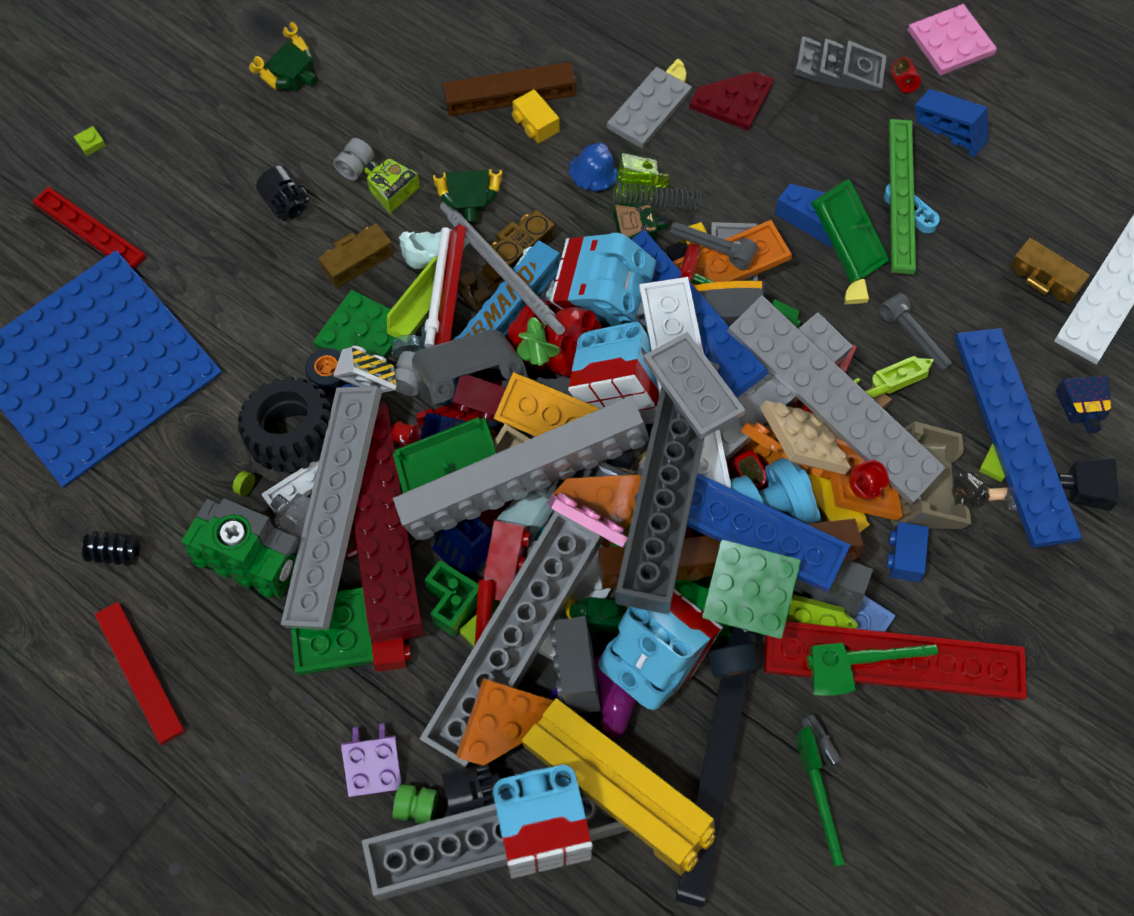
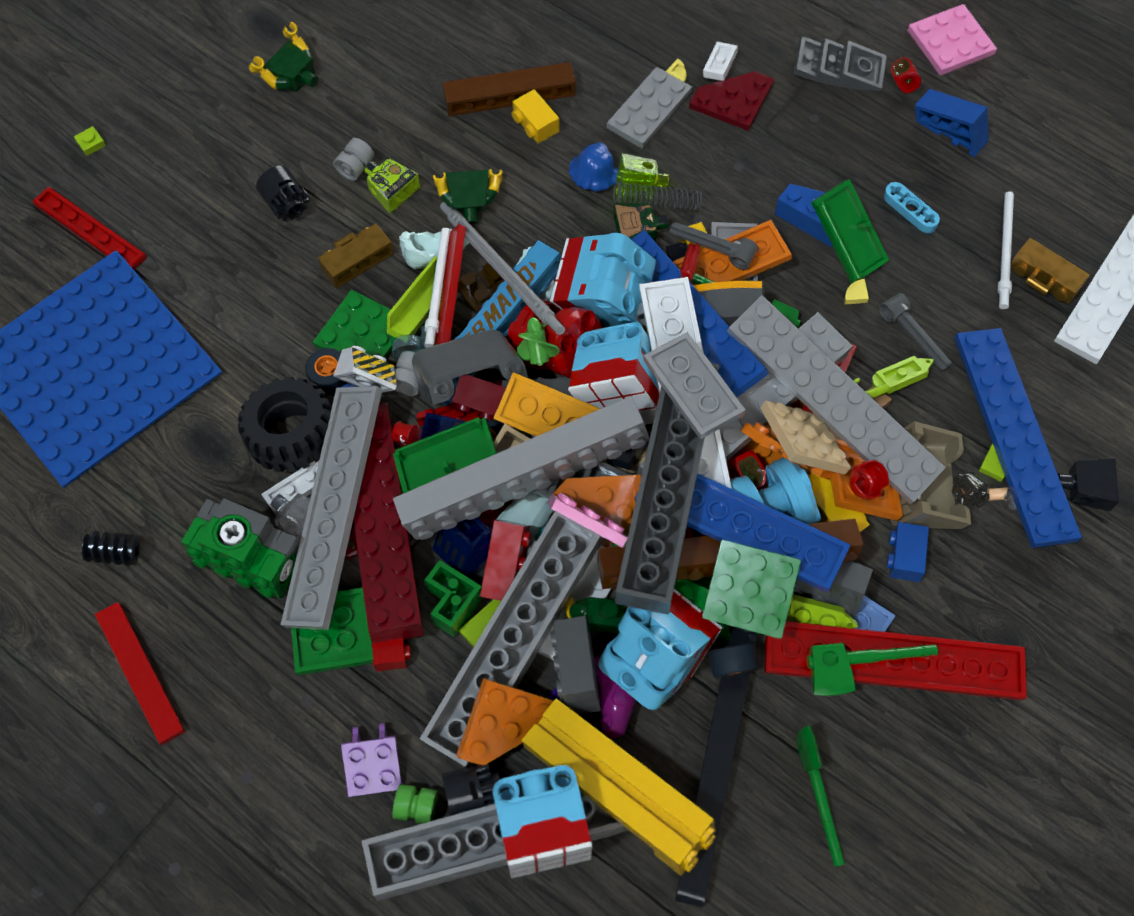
lime tile [233,471,255,497] -> none
red axle [475,579,494,645] -> none
pearl gold piece [490,210,555,270] -> none
dark grey axle [802,714,842,768] -> none
bright green tile [888,119,916,274] -> none
dark blue torso [1056,375,1111,433] -> none
none -> white plate [703,42,737,81]
none -> white bar [997,192,1014,309]

